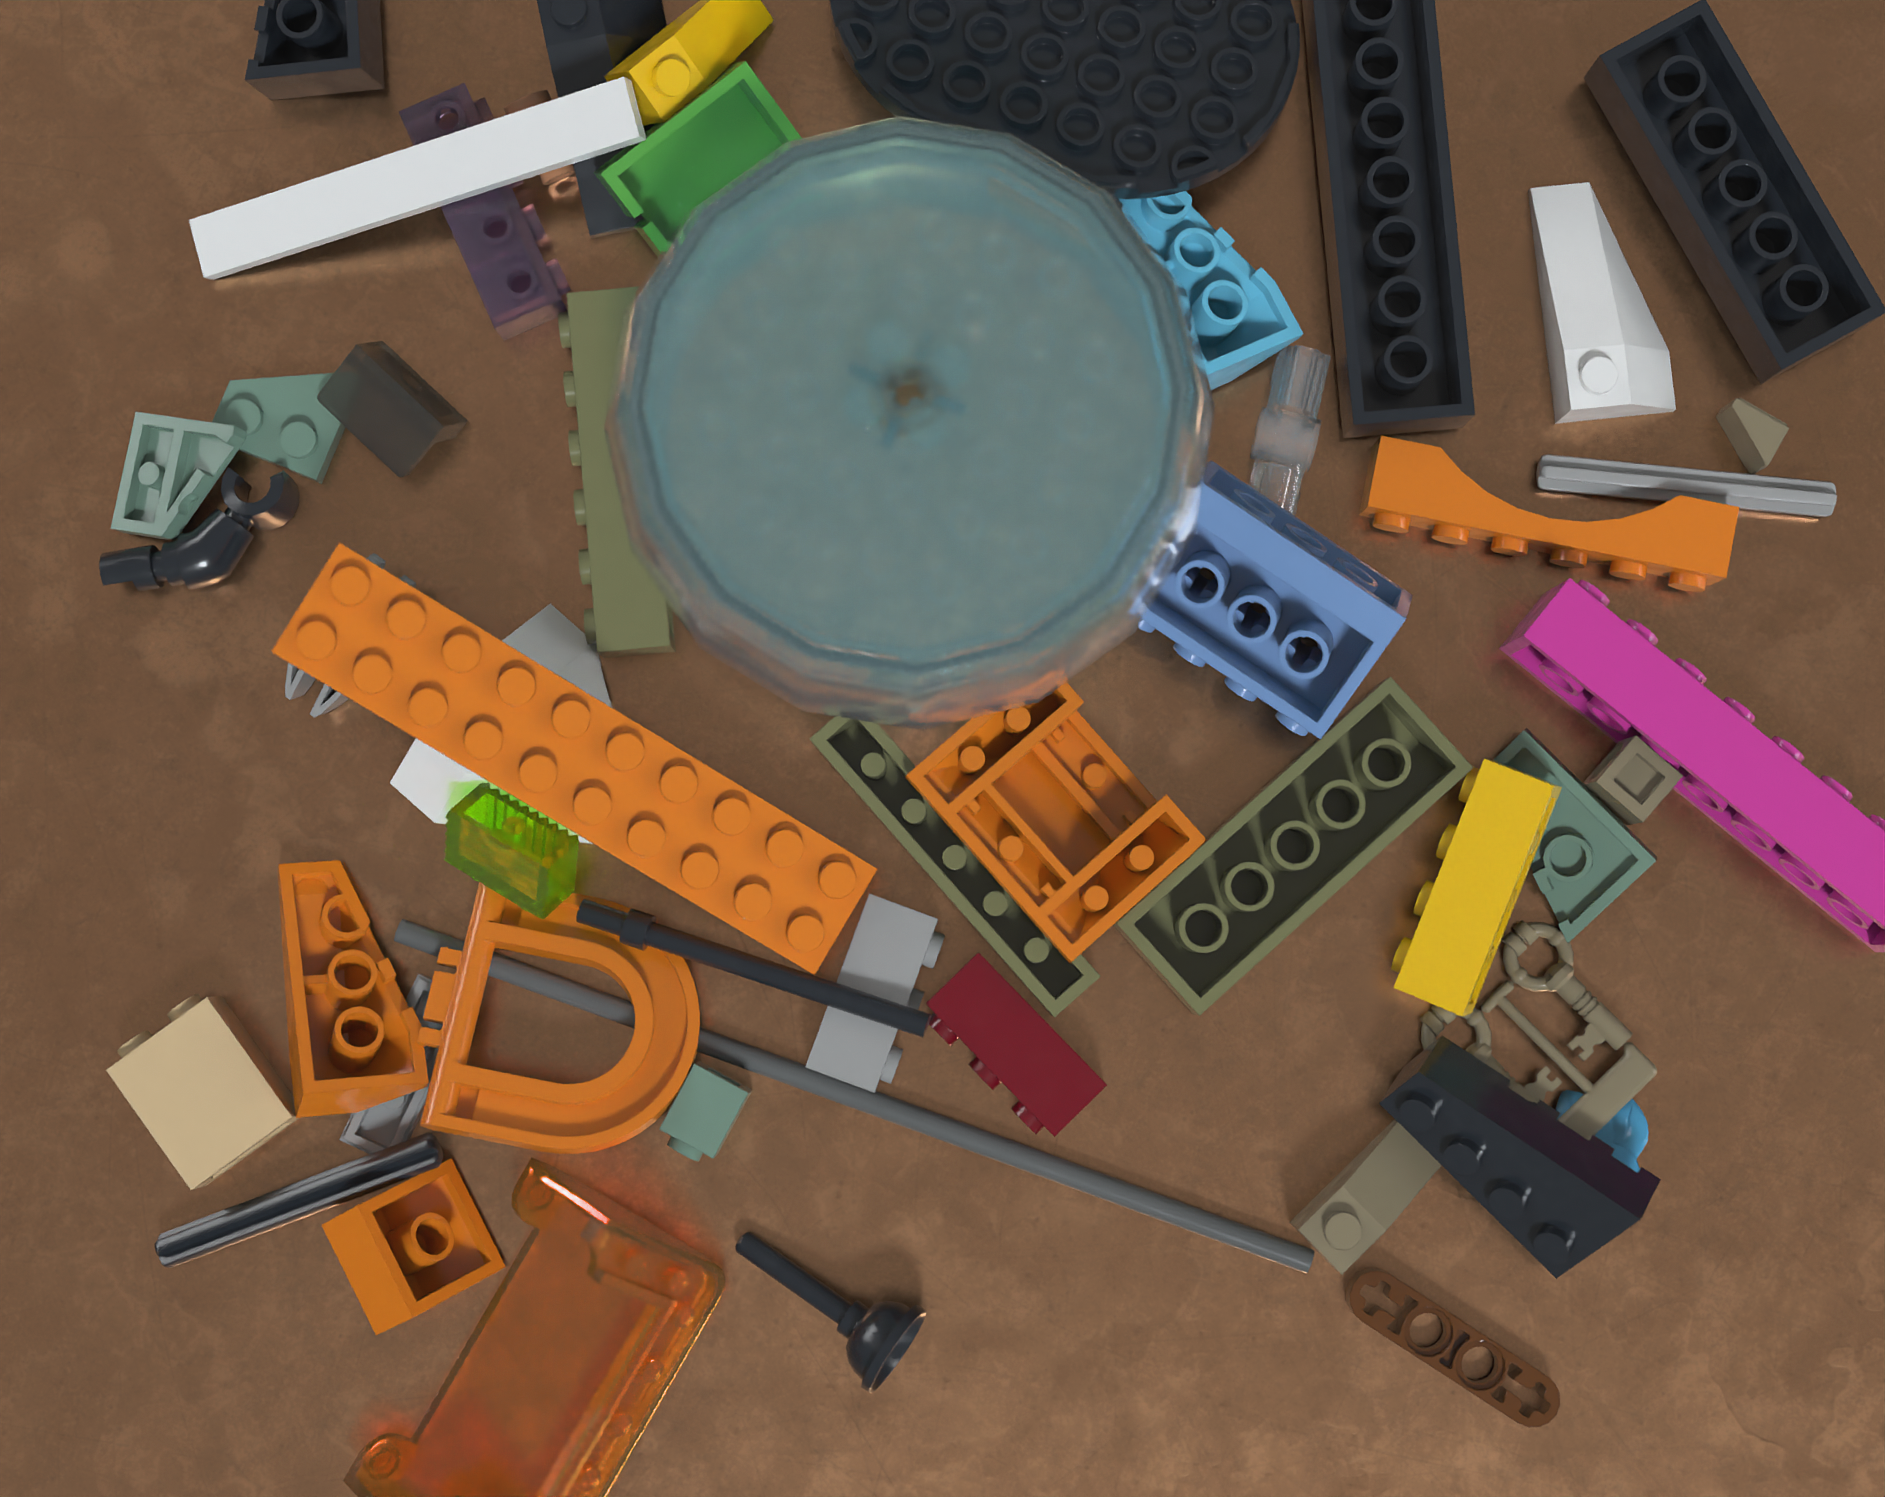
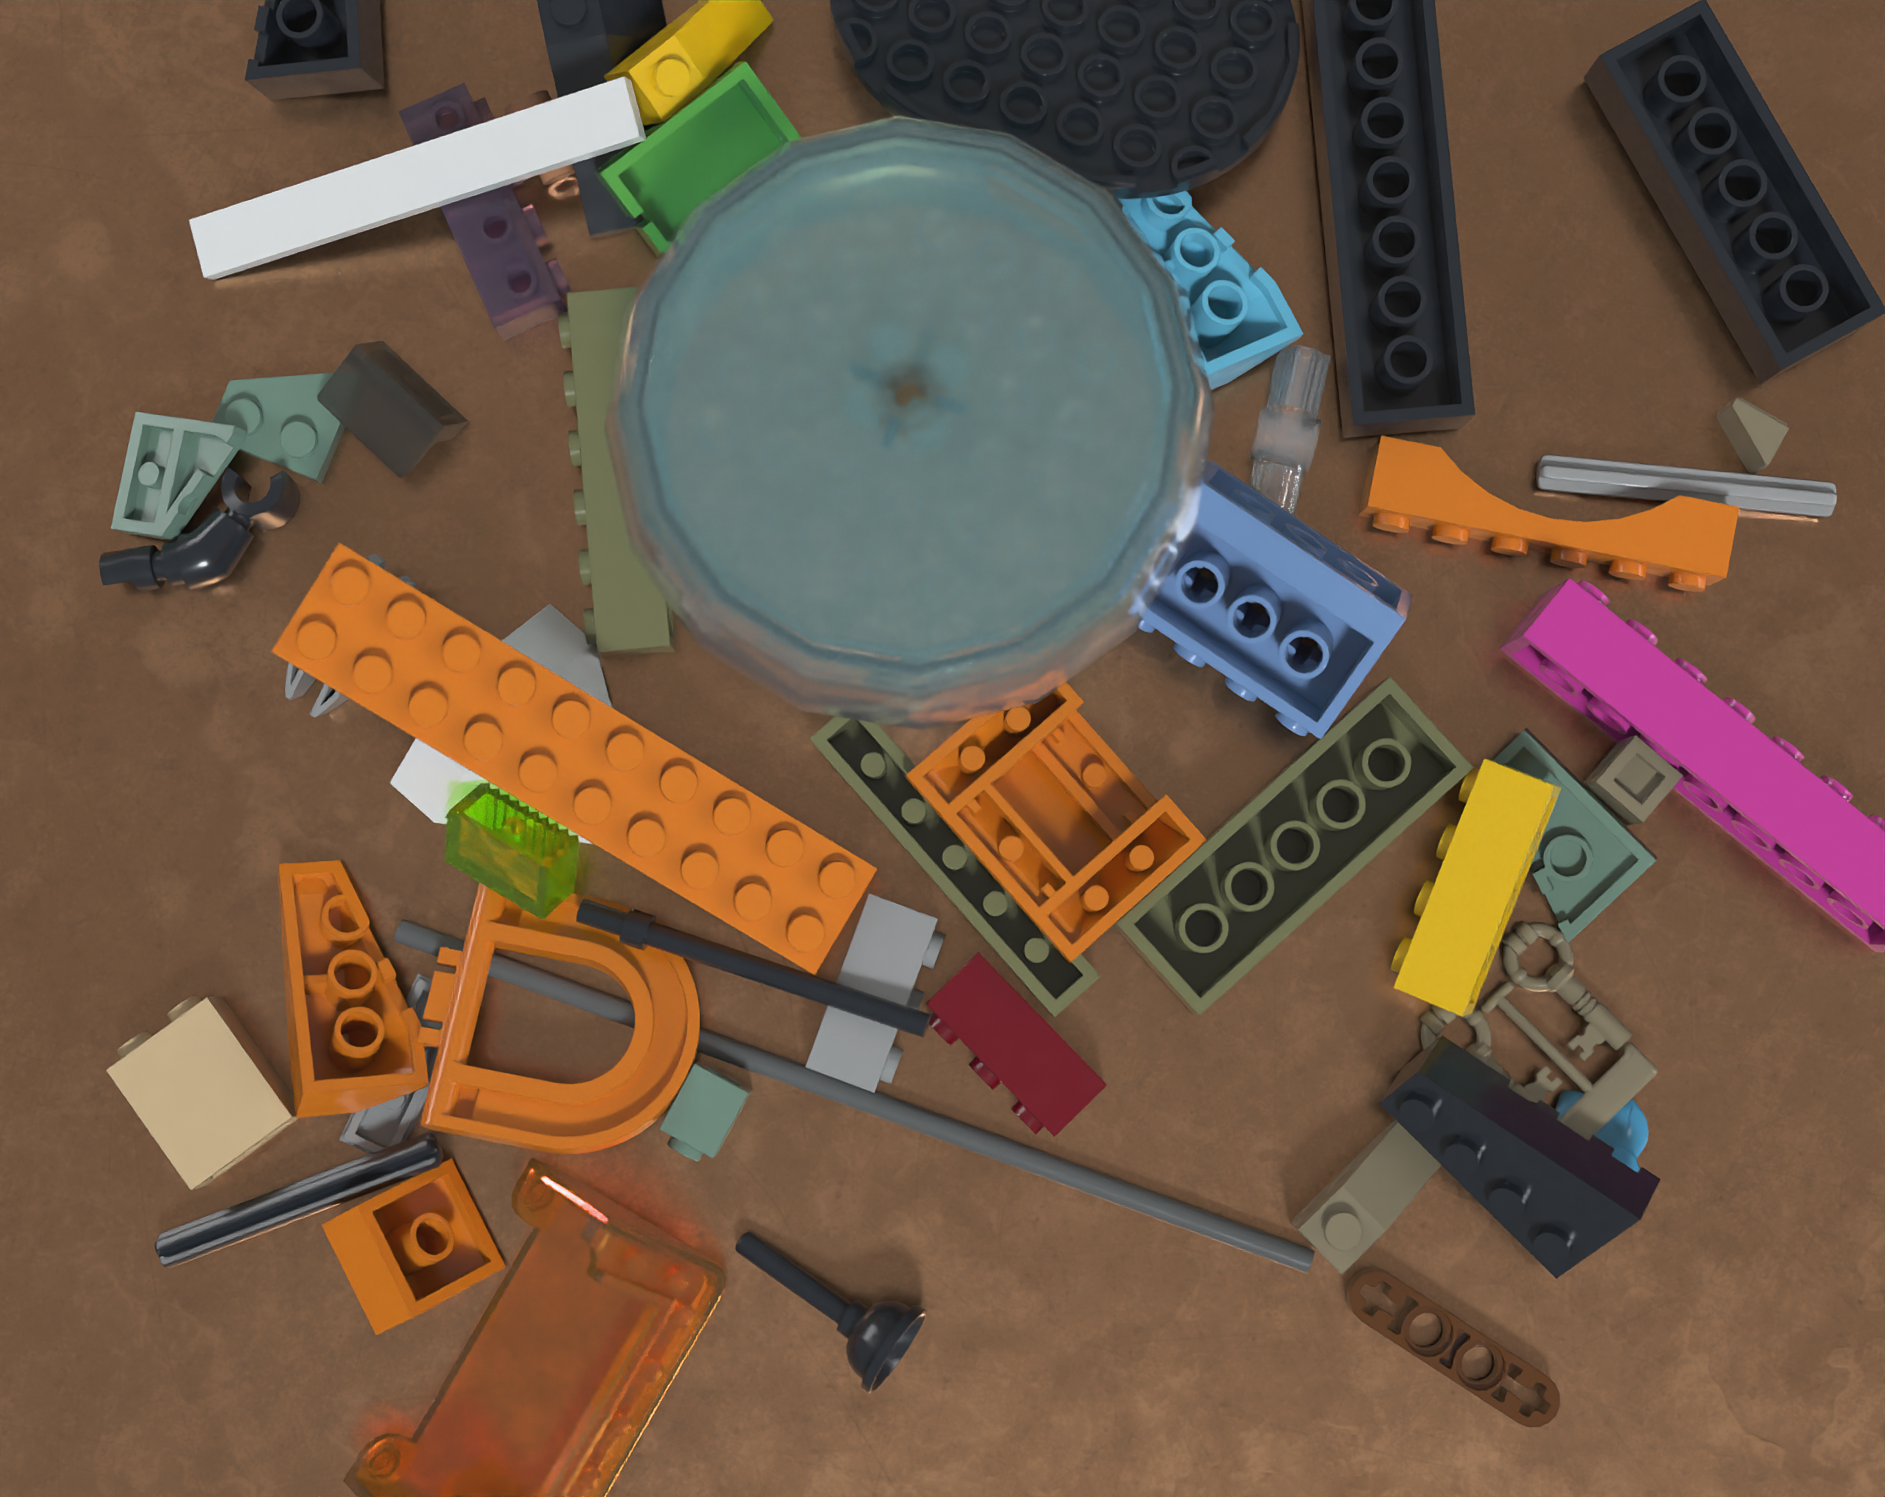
white wedge [1528,182,1676,424] -> none

